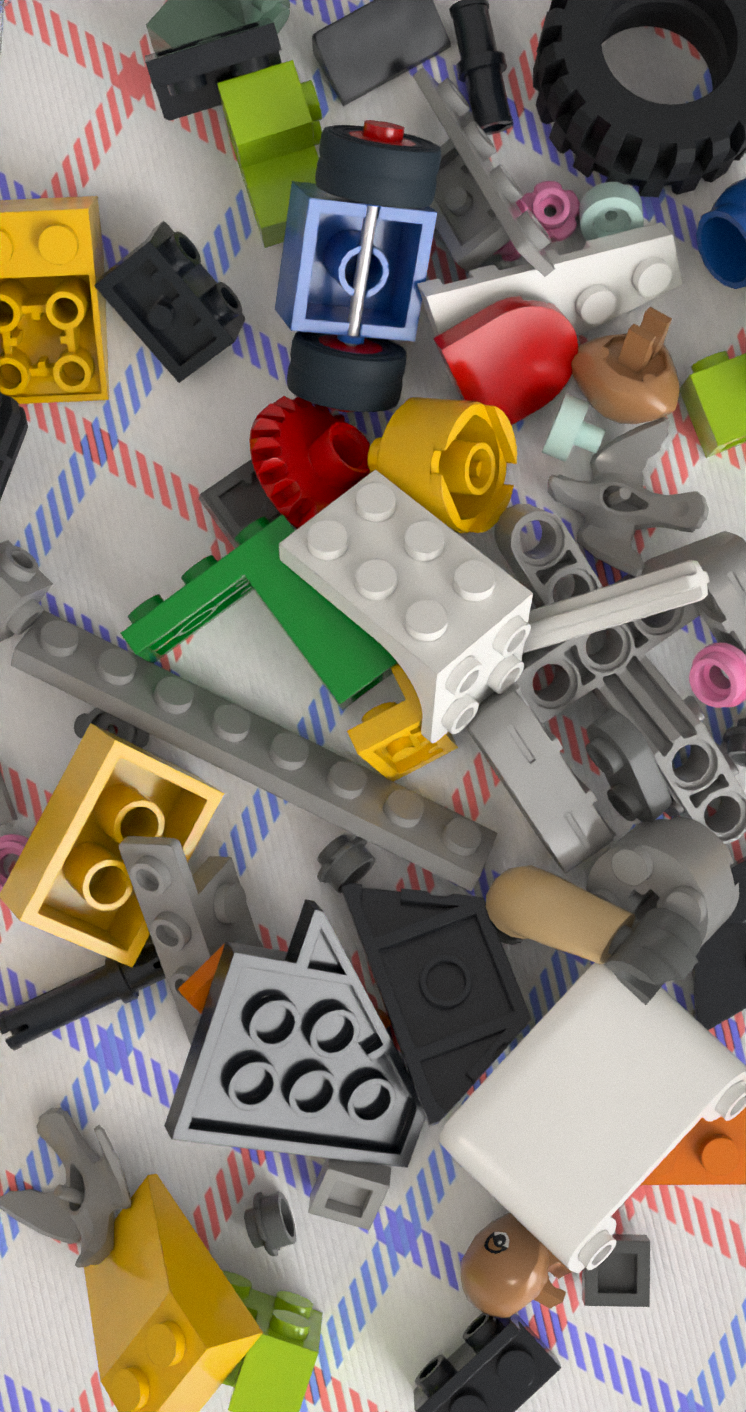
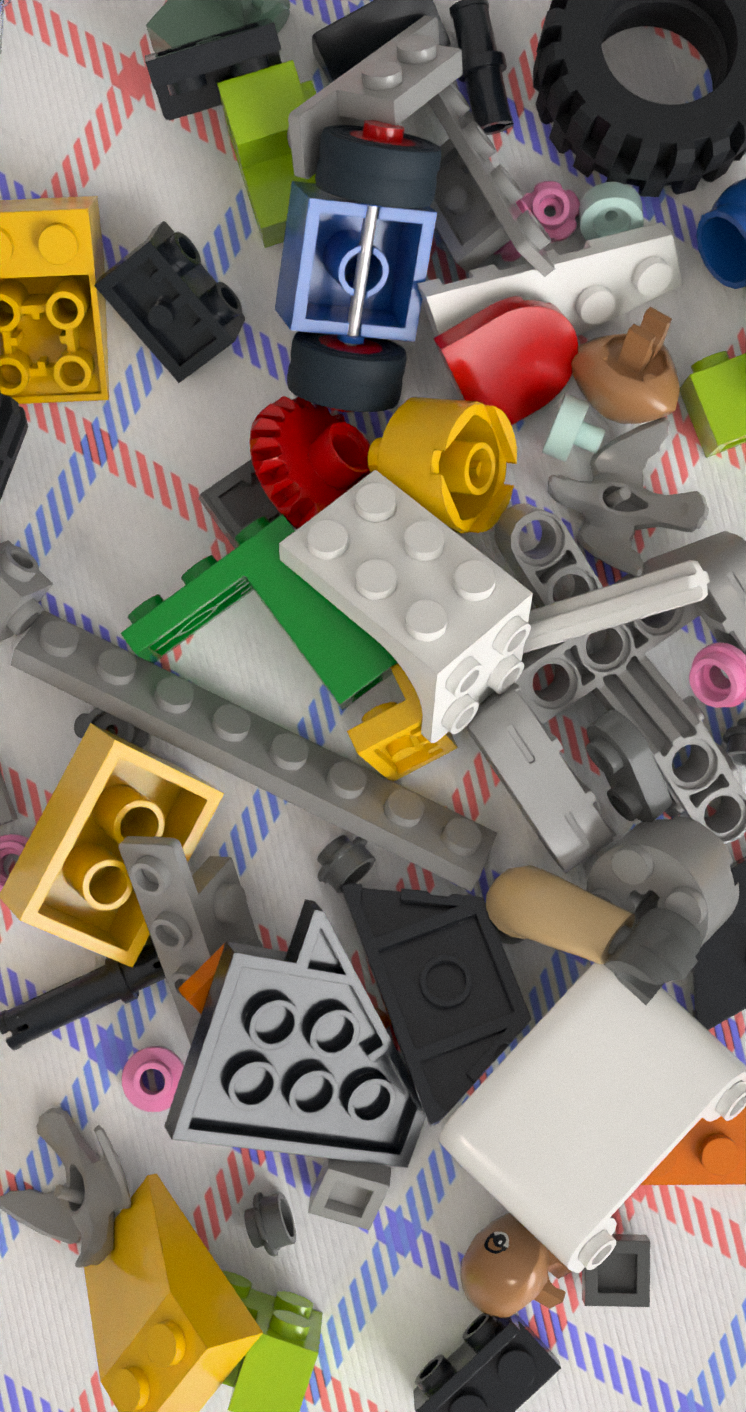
none -> bright pink plate [122,1046,184,1112]
none -> light grey bracket [287,16,463,179]

